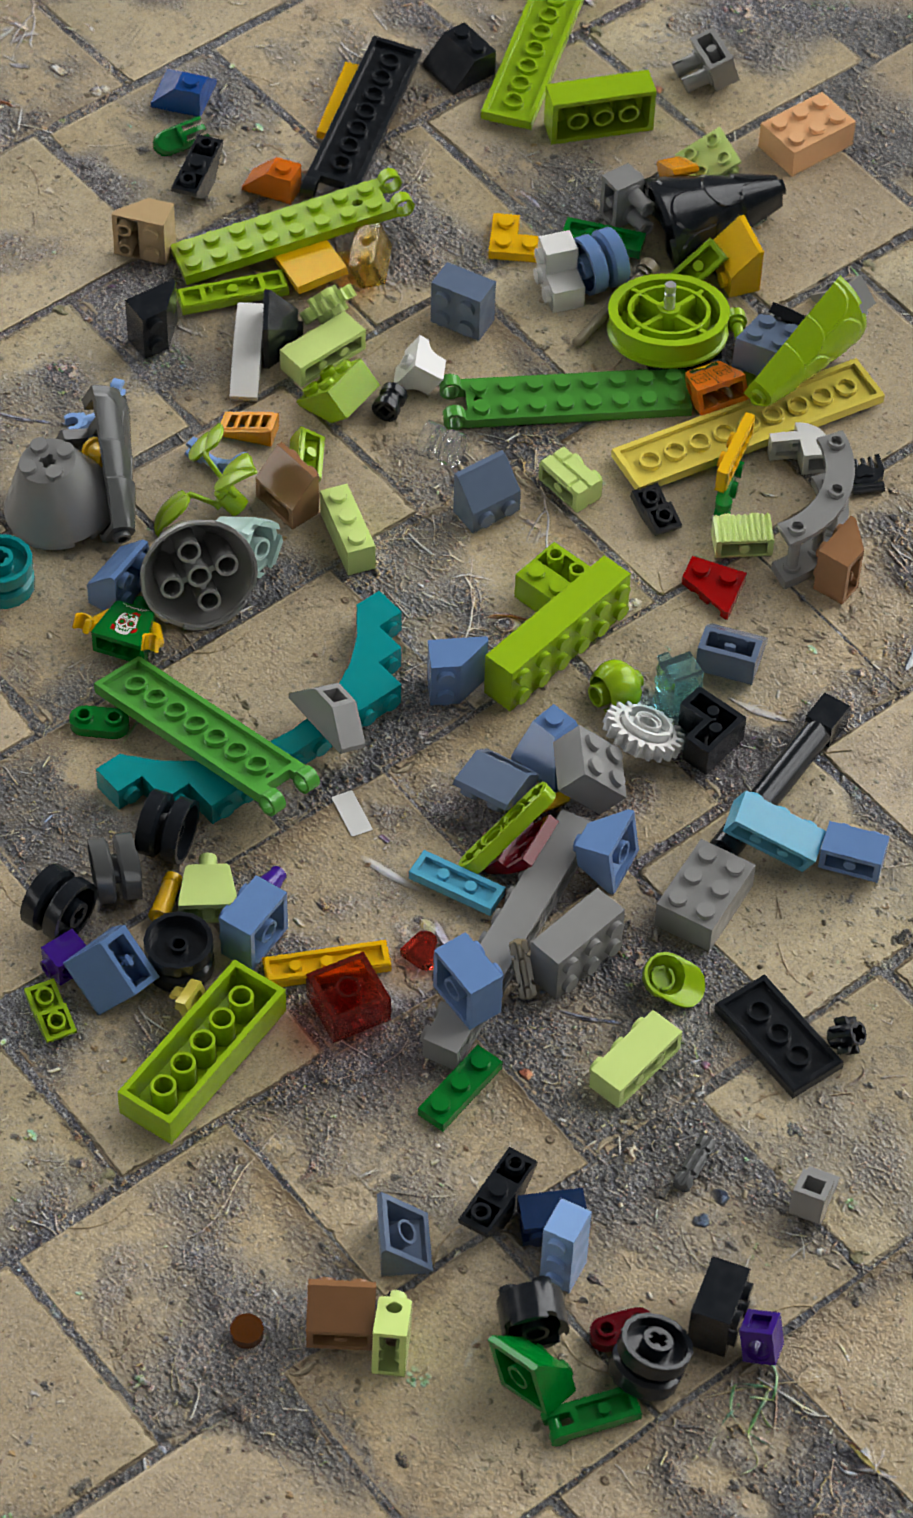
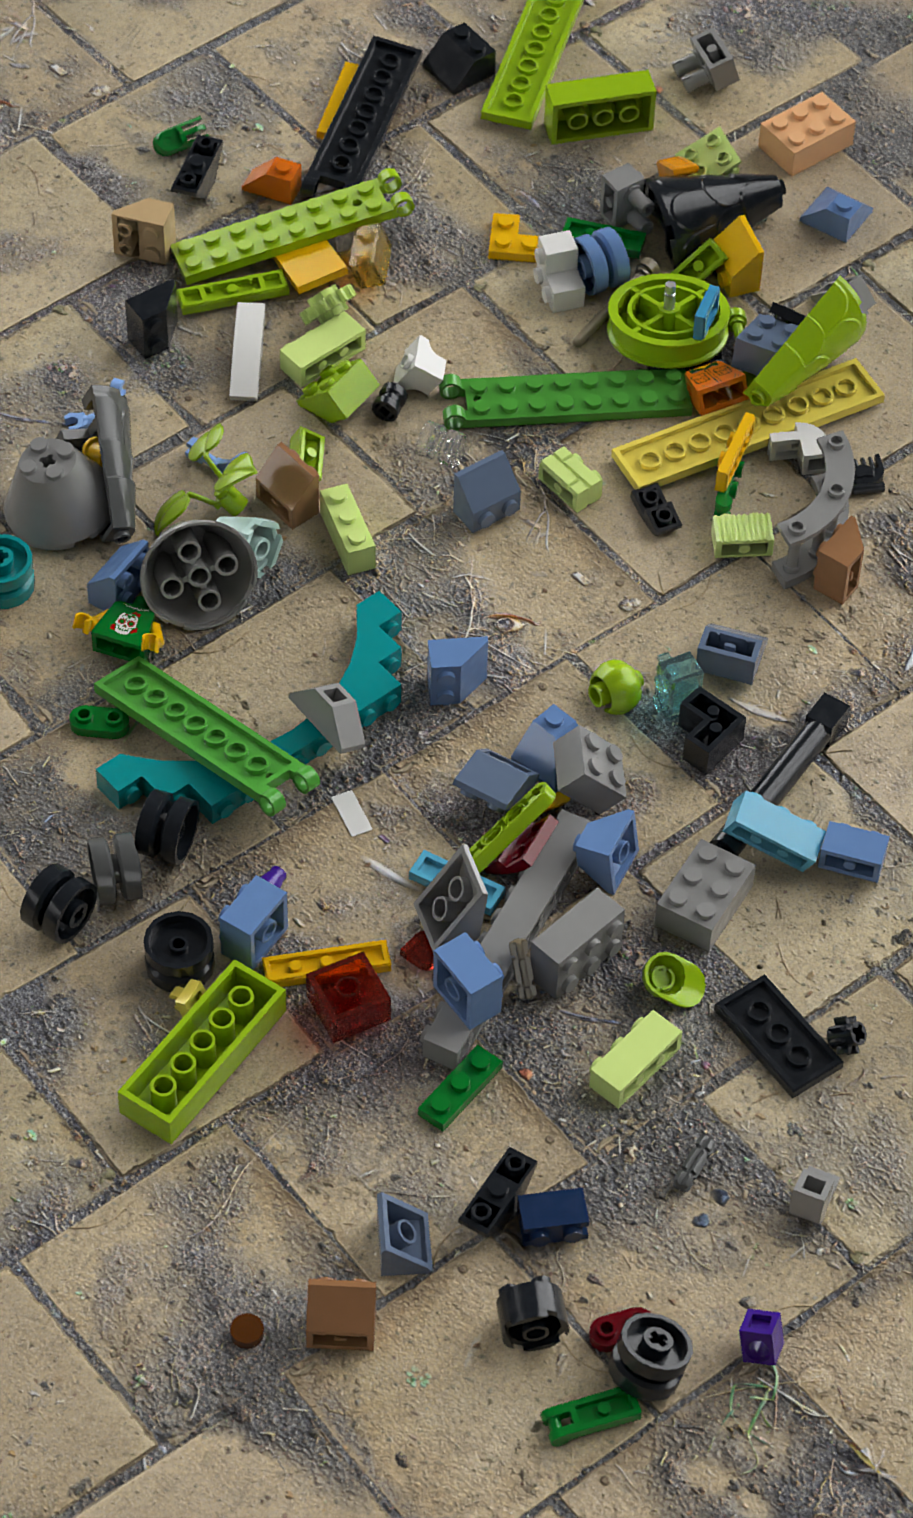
lime slope [24,978,77,1043] -> none
dark purple brick [40,929,86,986] -> none
medium blue slope [63,924,159,1015] -> none
yellow piece [148,871,183,922] -> none
blue slope [150,69,217,117] -> none
yellowish green torso [178,852,237,923] -> none
light orange slope [220,412,279,447] -> none
black slope [262,289,304,369] -> none
yellowish green torso [371,1290,412,1377] -> none
sand blue brick [430,262,496,341] -> none
lime brick [484,555,631,712] -> none
green slope [487,1335,577,1416] -> none
lime slope [514,542,590,612] -> none
light blue brick [540,1198,592,1293] -> none
white gear [602,701,685,763] -> none
red wing [682,556,747,620] -> none
black brick [688,1256,754,1358] -> none
none -> light grey slope [413,844,488,953]
none -> dark azure tile [693,285,720,341]
none -> medium blue slope [800,187,873,243]

